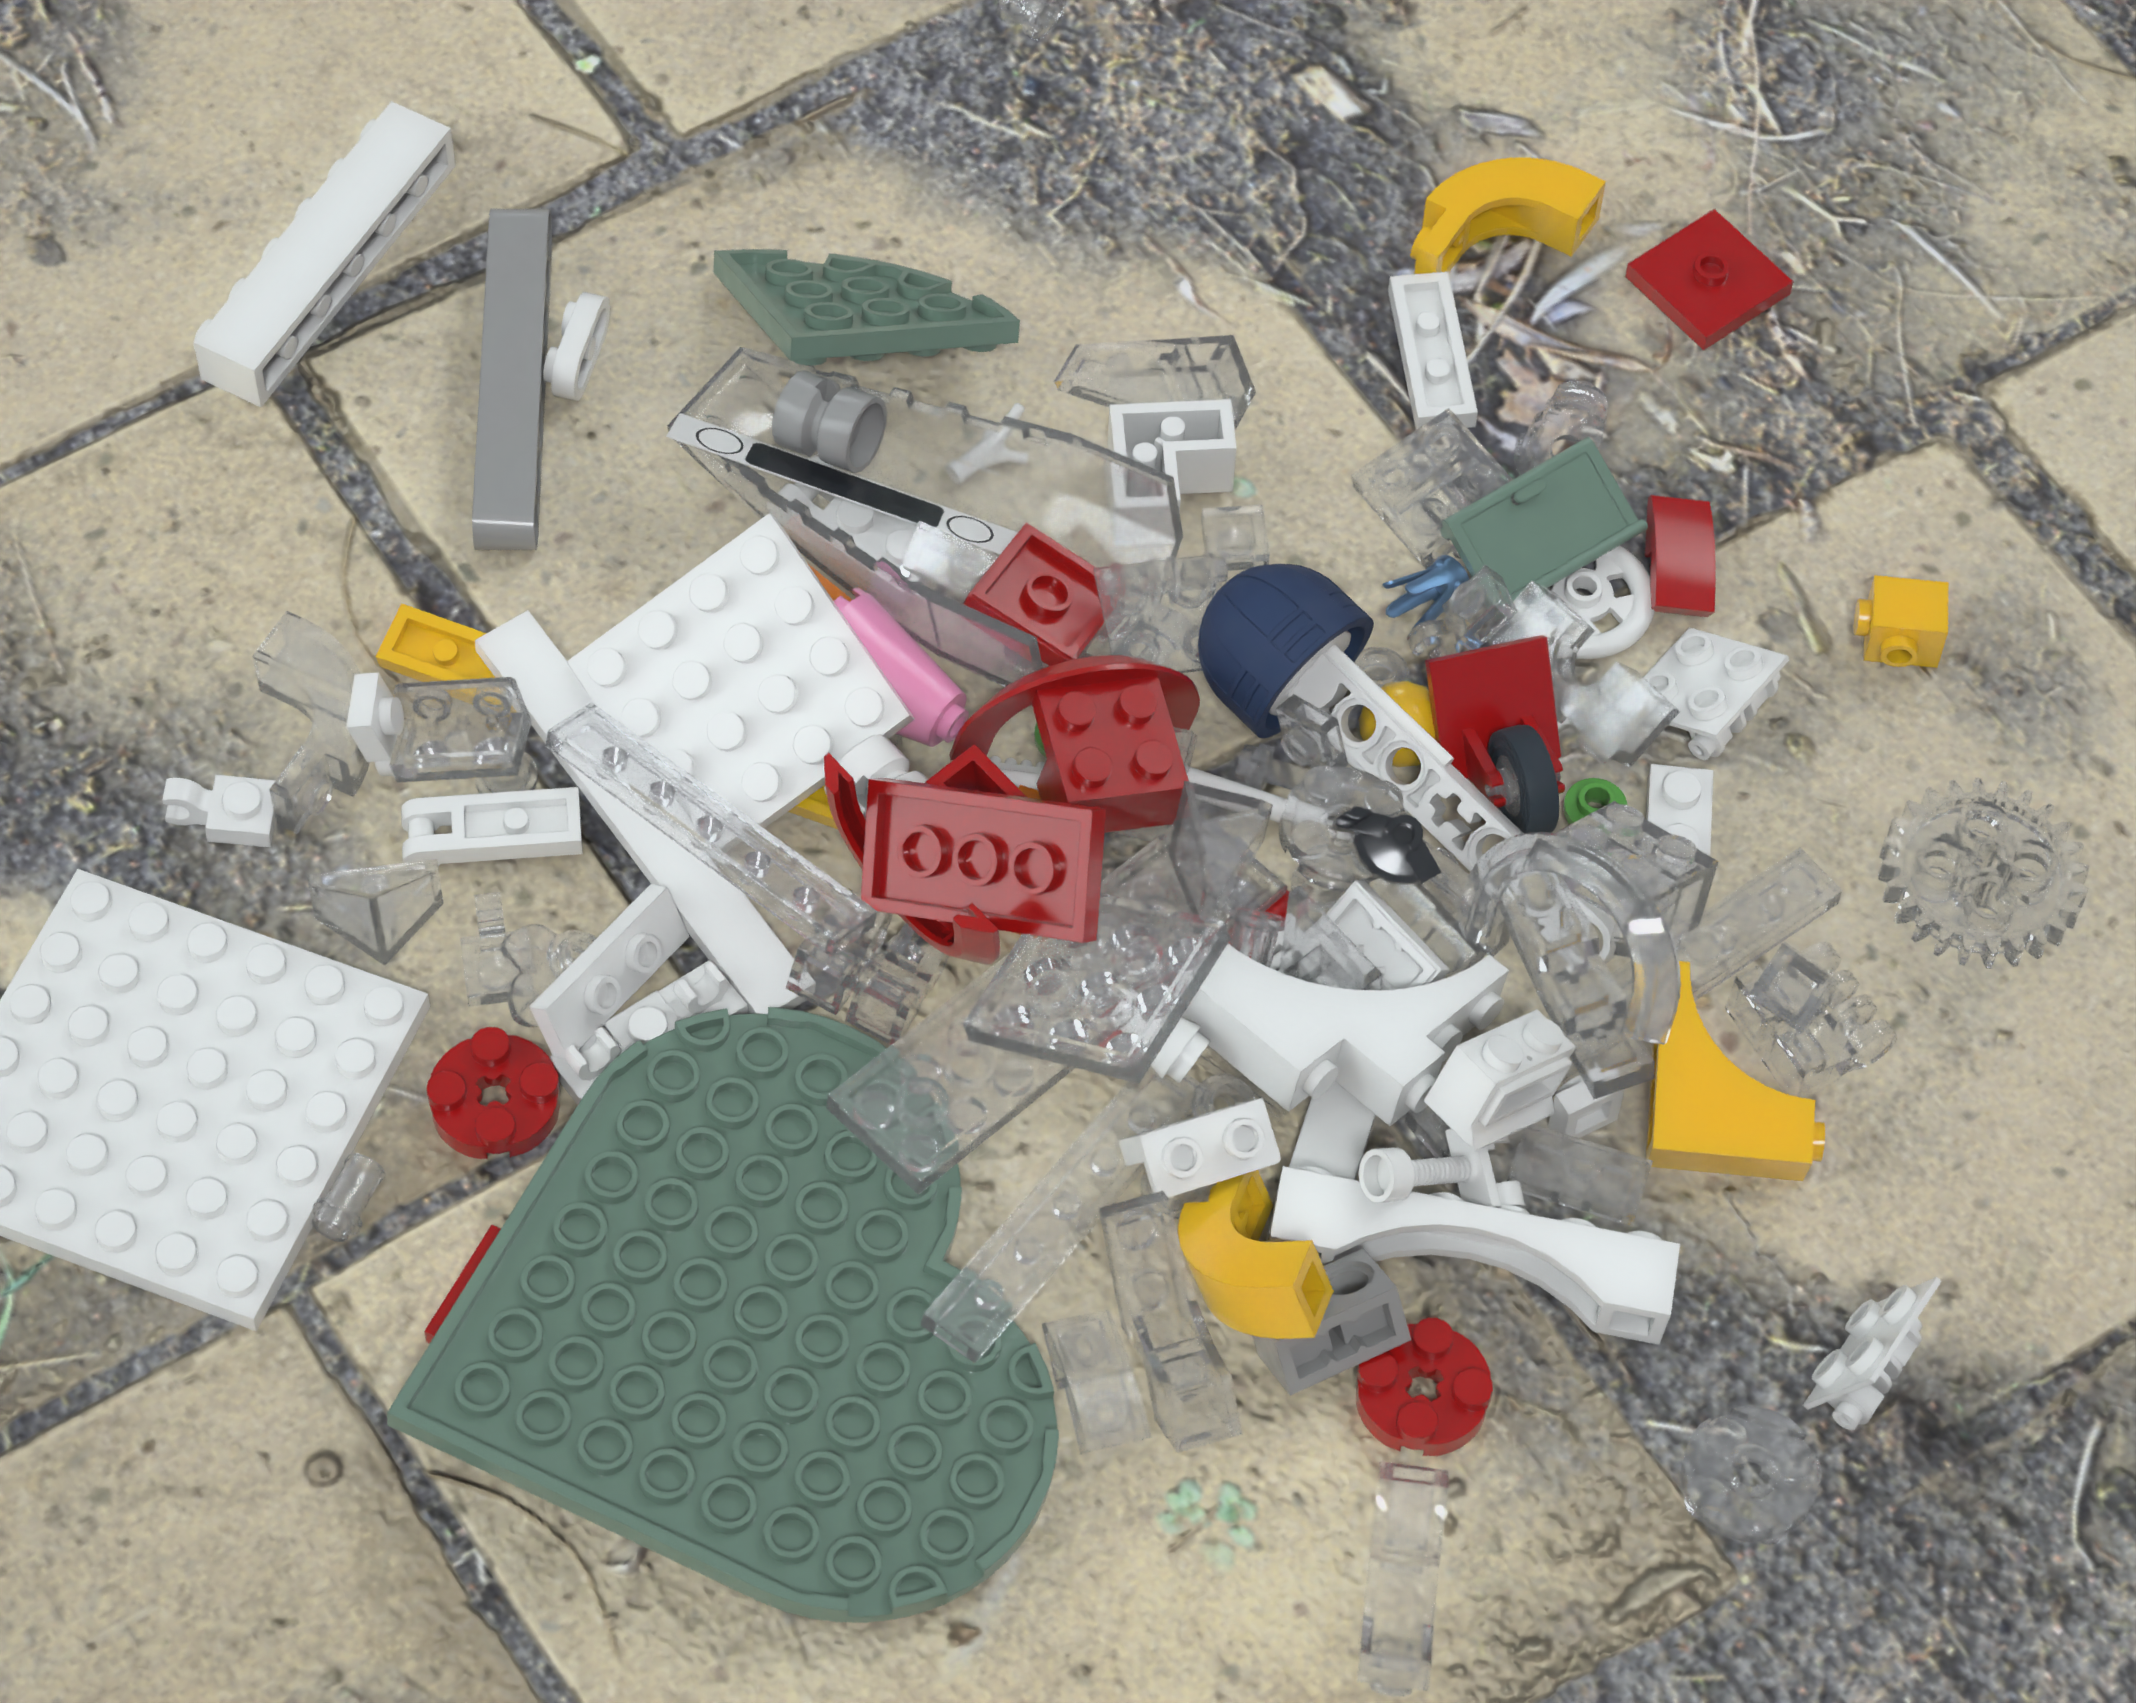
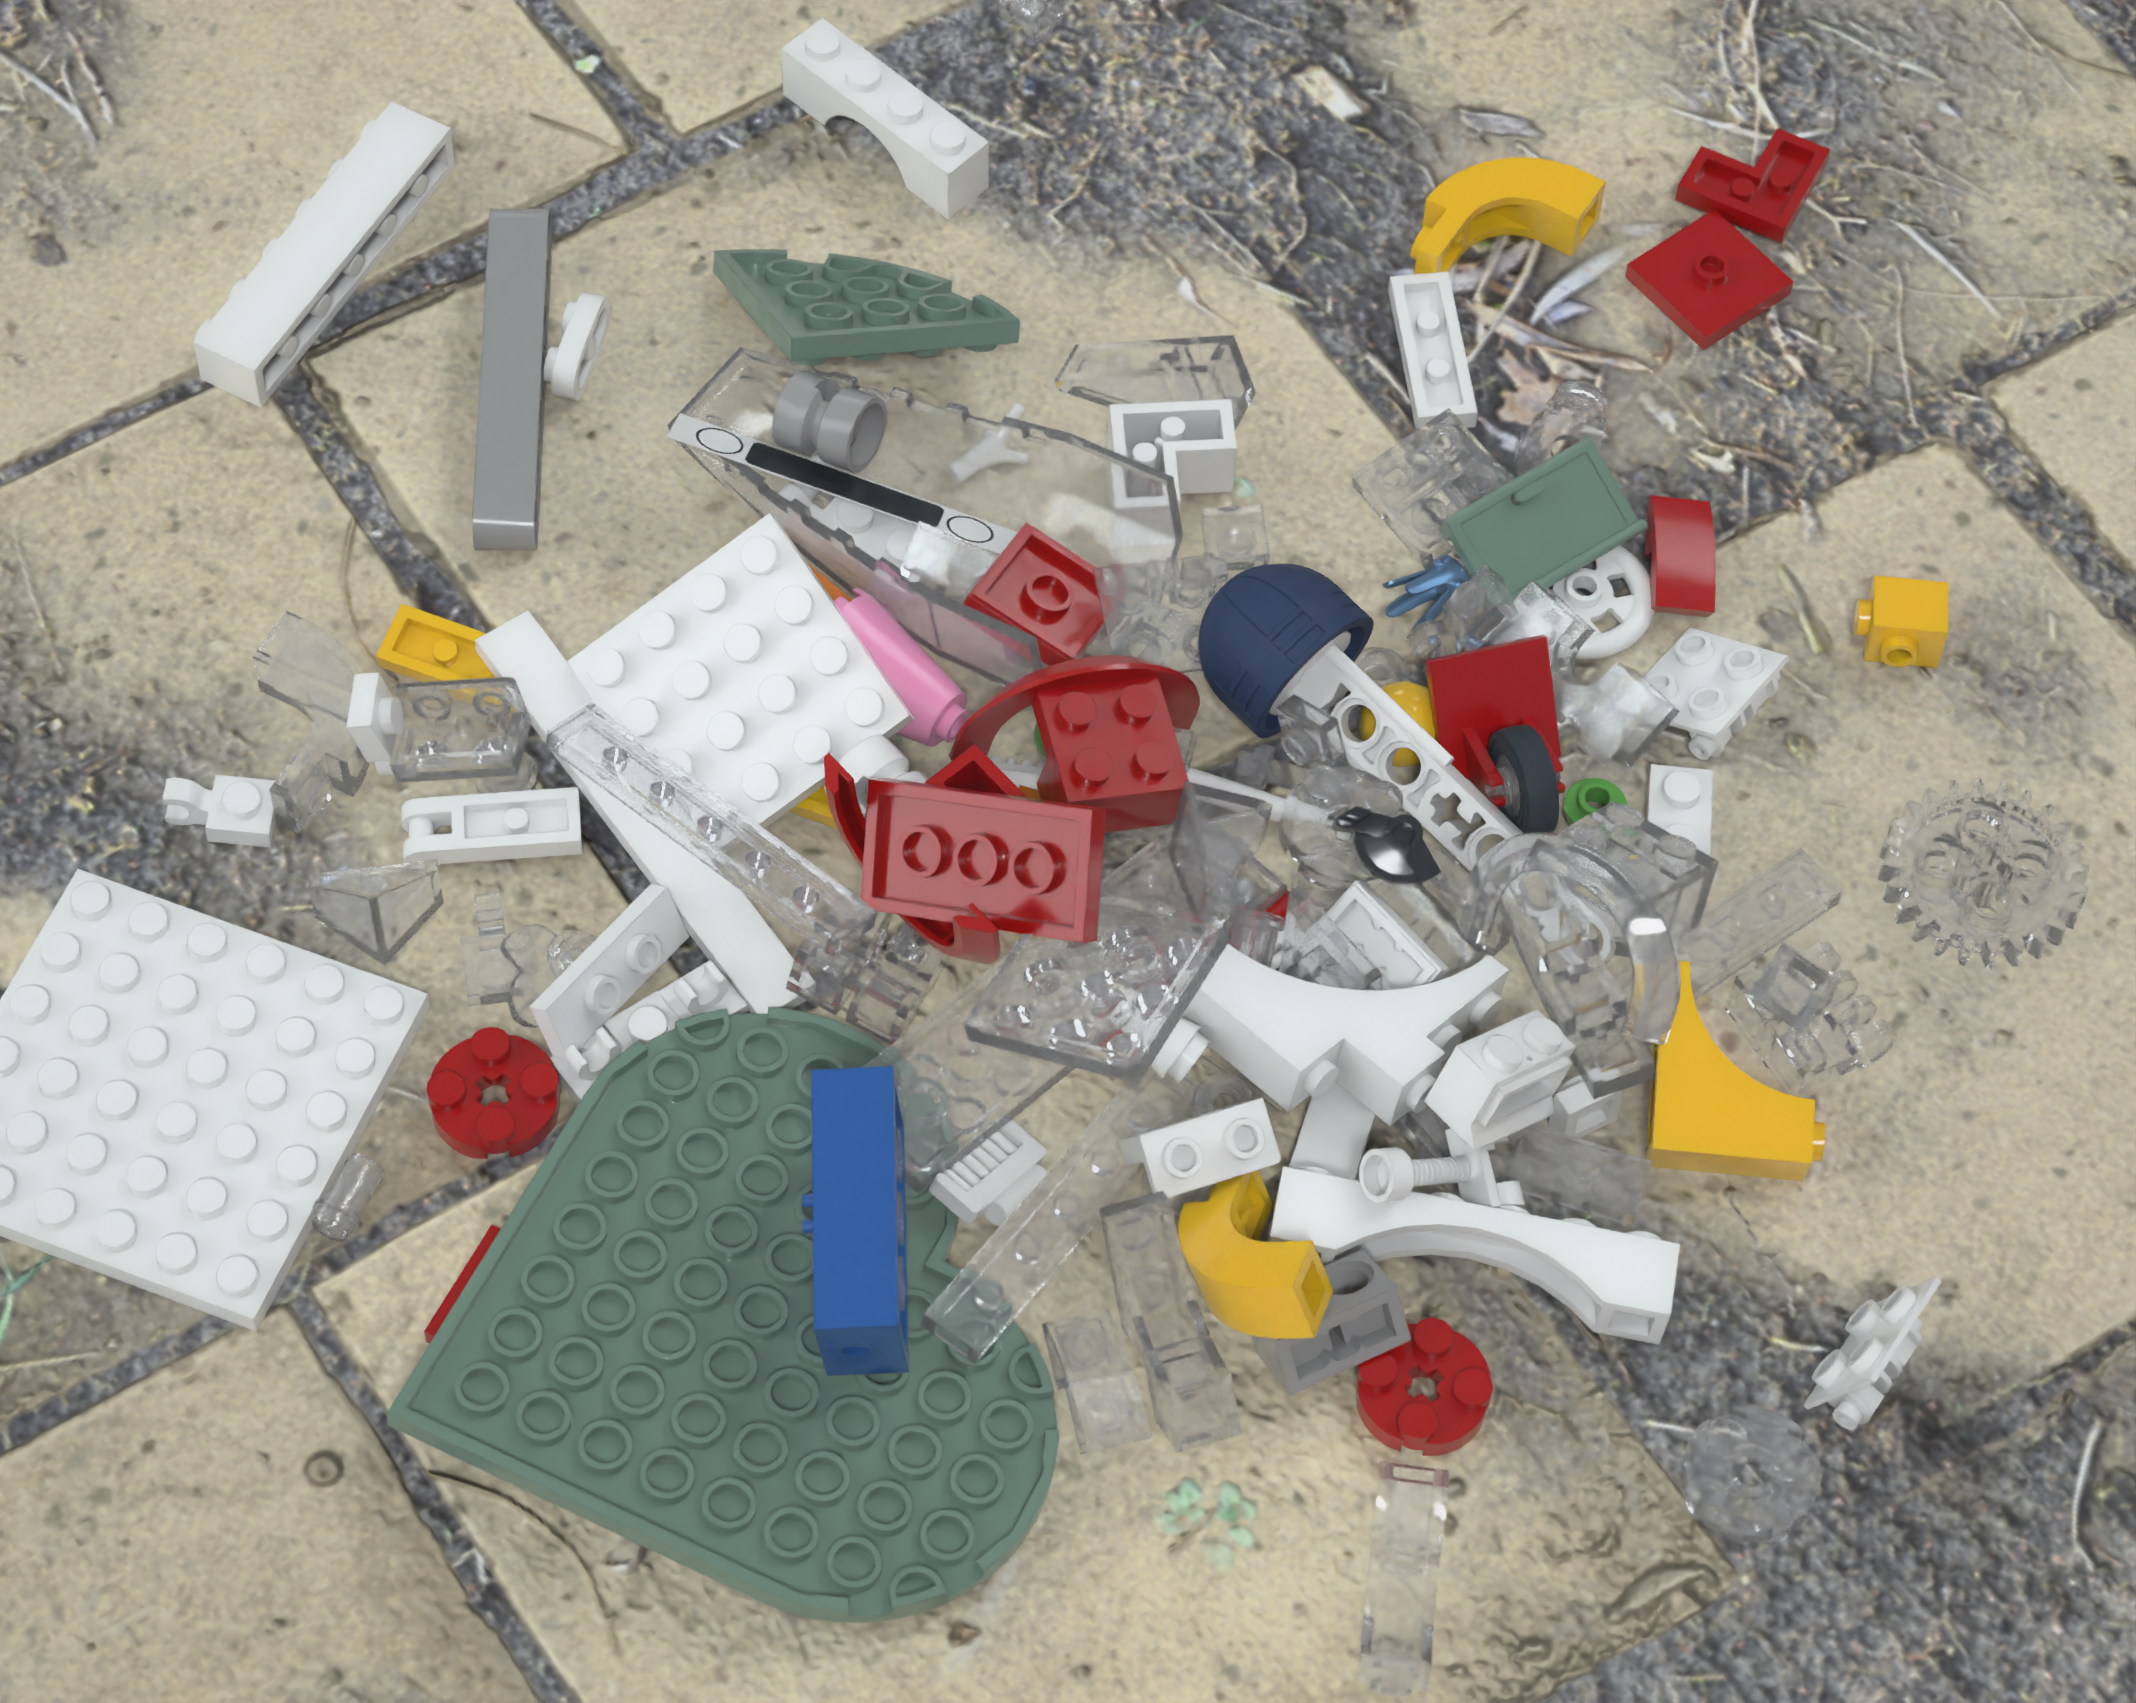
none -> white arch [781,18,989,220]
none -> blue brick [802,1066,909,1376]
none -> white piece [929,1118,1050,1226]
none -> red plate [1675,128,1831,243]

